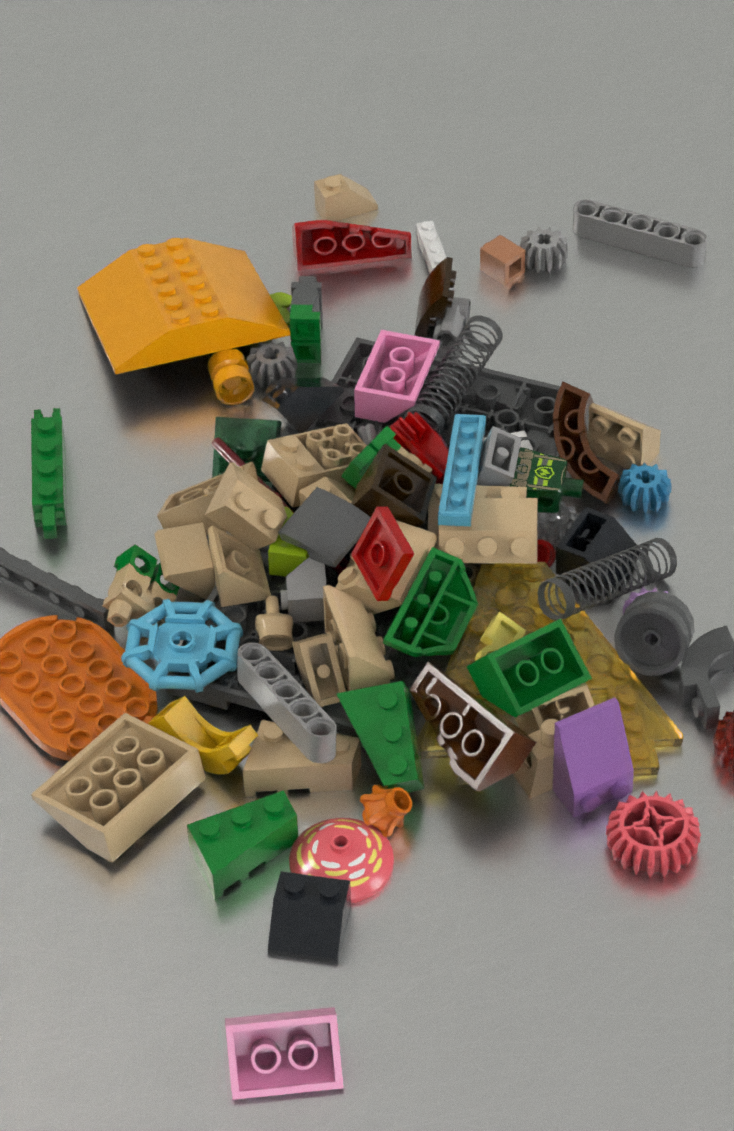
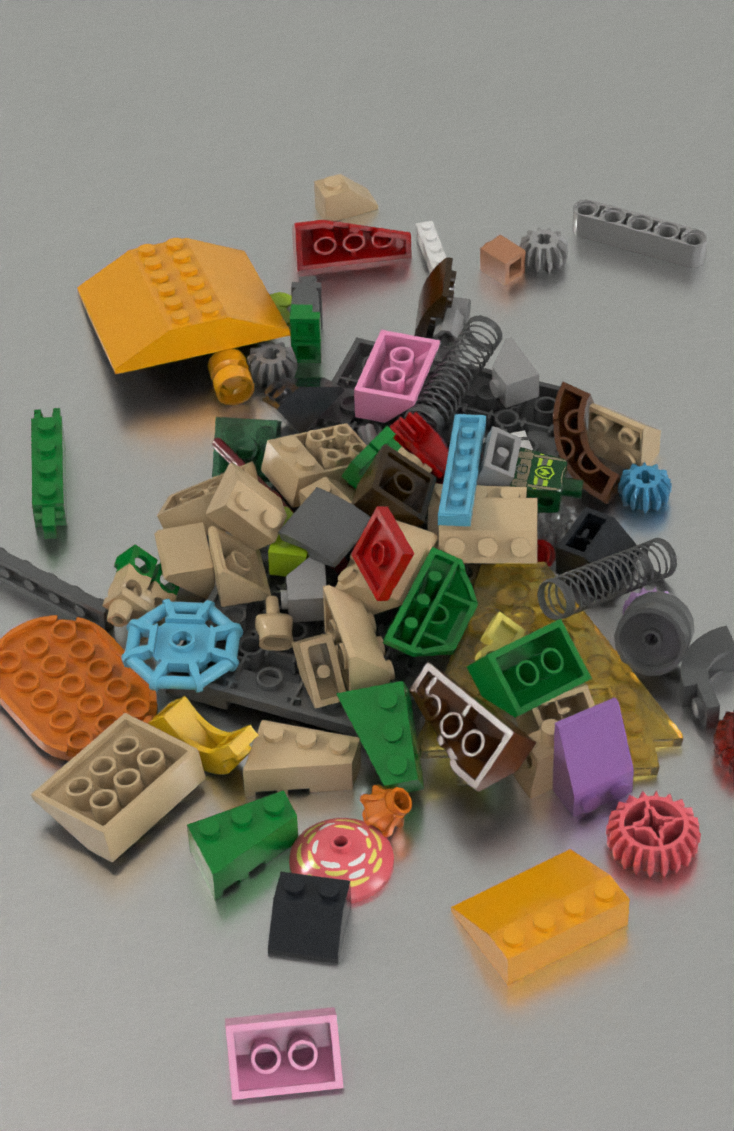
light grey beam [237,643,337,763] -> none
none -> light orange slope [451,849,630,986]
none -> light grey slope [490,337,539,408]

